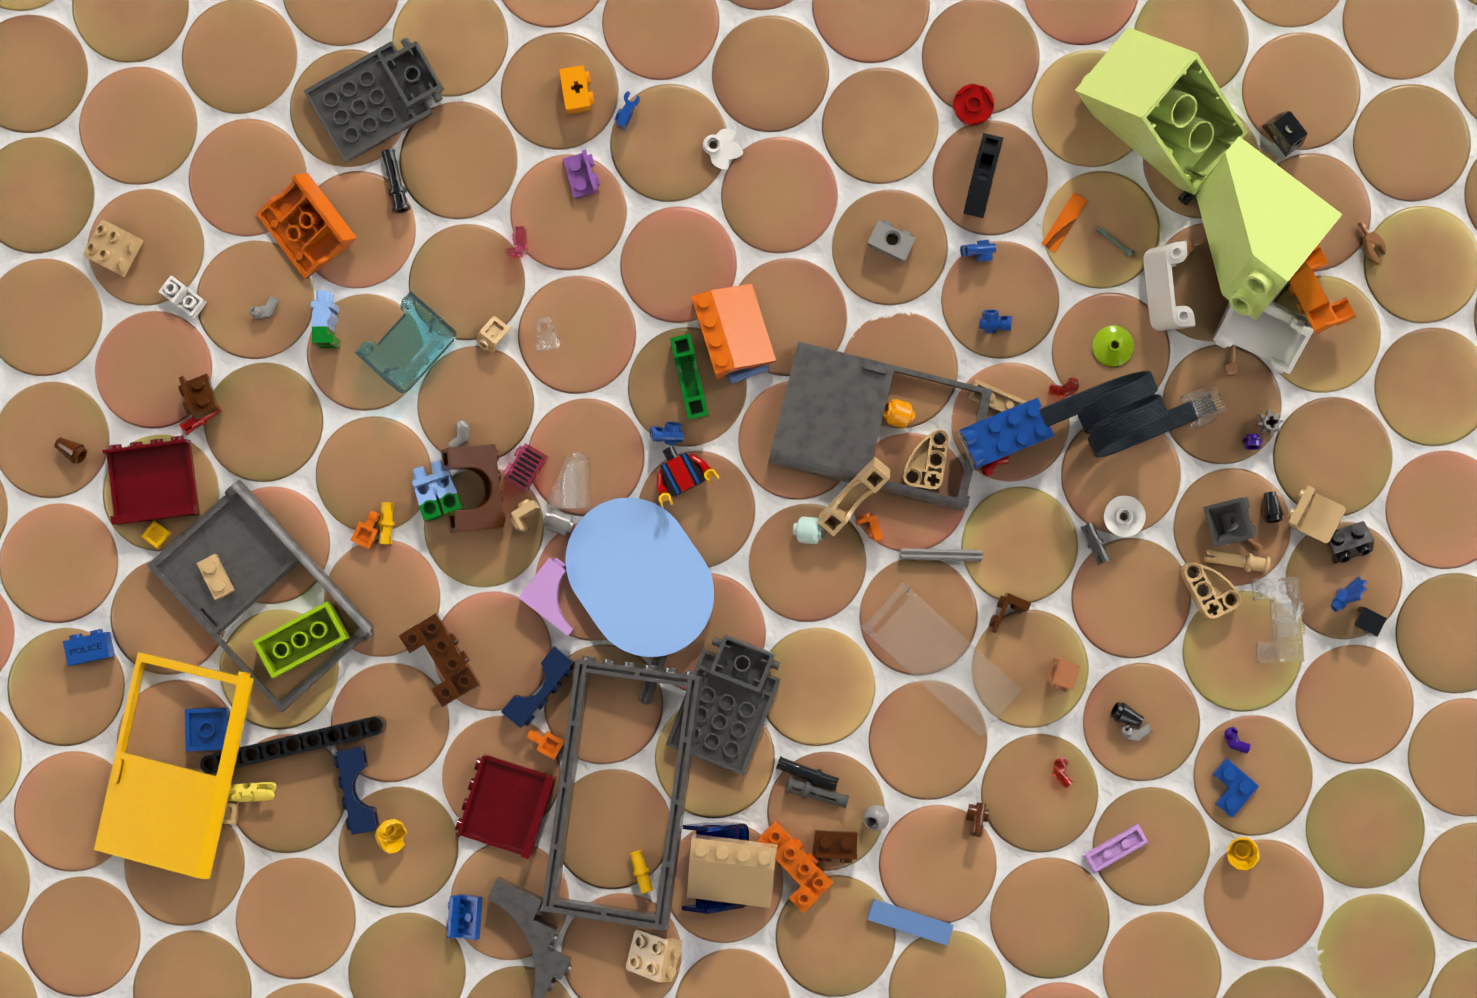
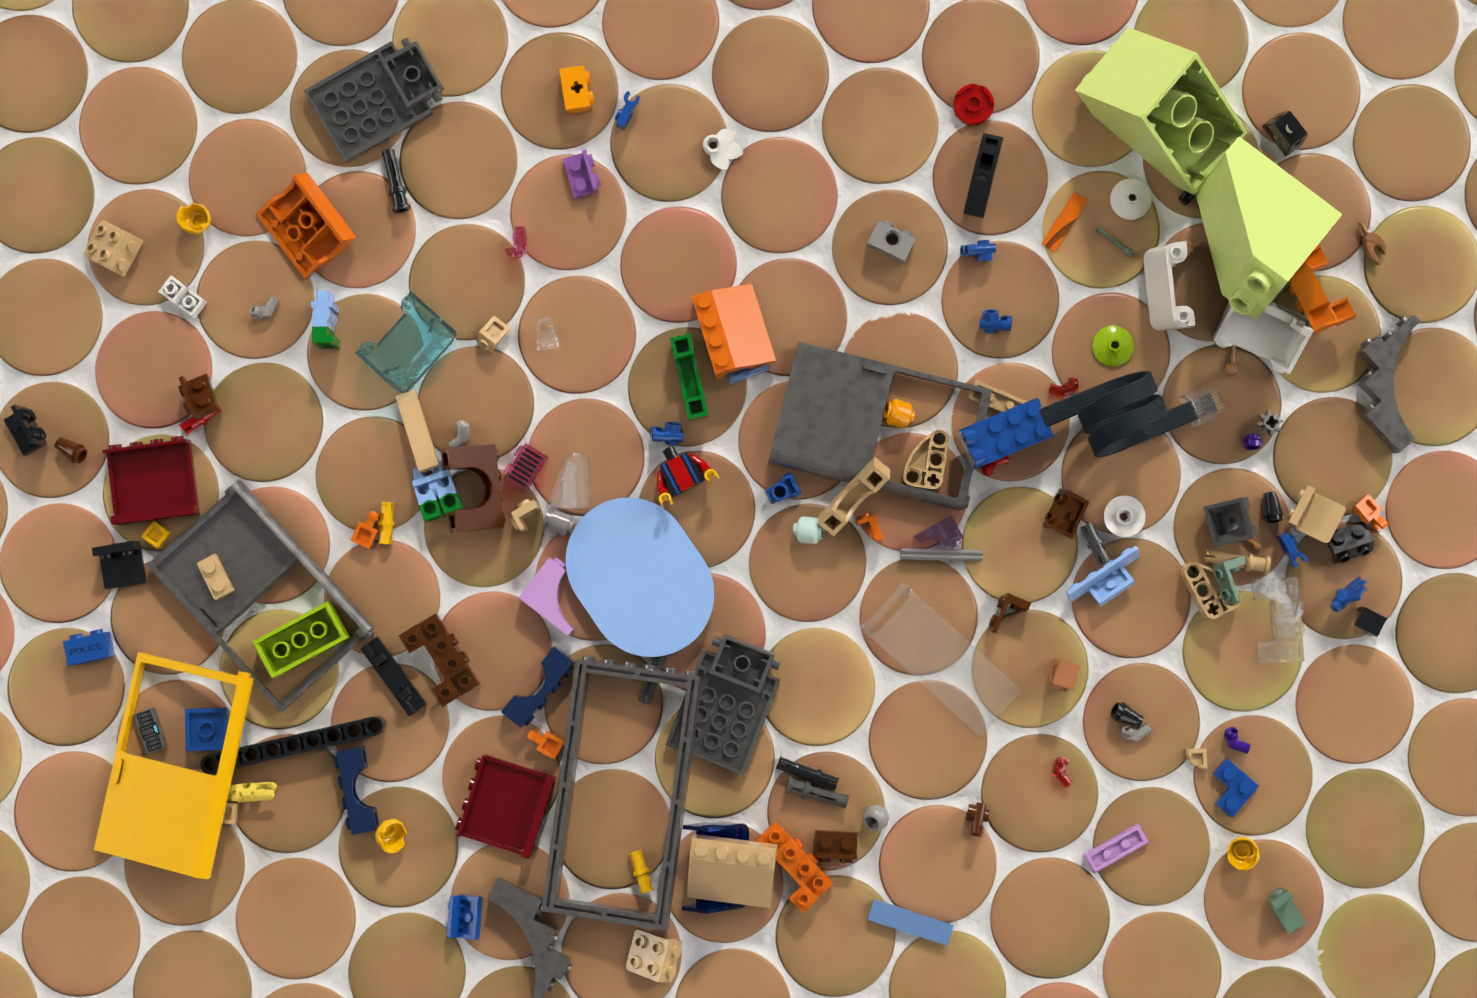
none -> black bracket [3,405,48,456]
none -> black bracket [92,541,147,589]
none -> tile [133,707,168,754]
none -> yellow hair [176,203,211,235]
none -> black hinge [361,636,427,716]
none -> tan tile [395,389,440,473]
none -> blue plate [765,472,801,504]
none -> clear purple arch [913,515,964,549]
none -> reddish brown bracket [1043,489,1090,539]
none -> light blue bracket [1067,546,1140,607]
none -> white dish [1110,179,1152,220]
none -> tan tile [1184,748,1208,770]
none -> sand green bracket [1212,555,1246,605]
none -> sand green bracket [1265,887,1306,934]
none -> blue plate [1275,532,1308,568]
none -> orange plate [1352,494,1388,532]
none -> flat silver arch [1357,315,1420,454]

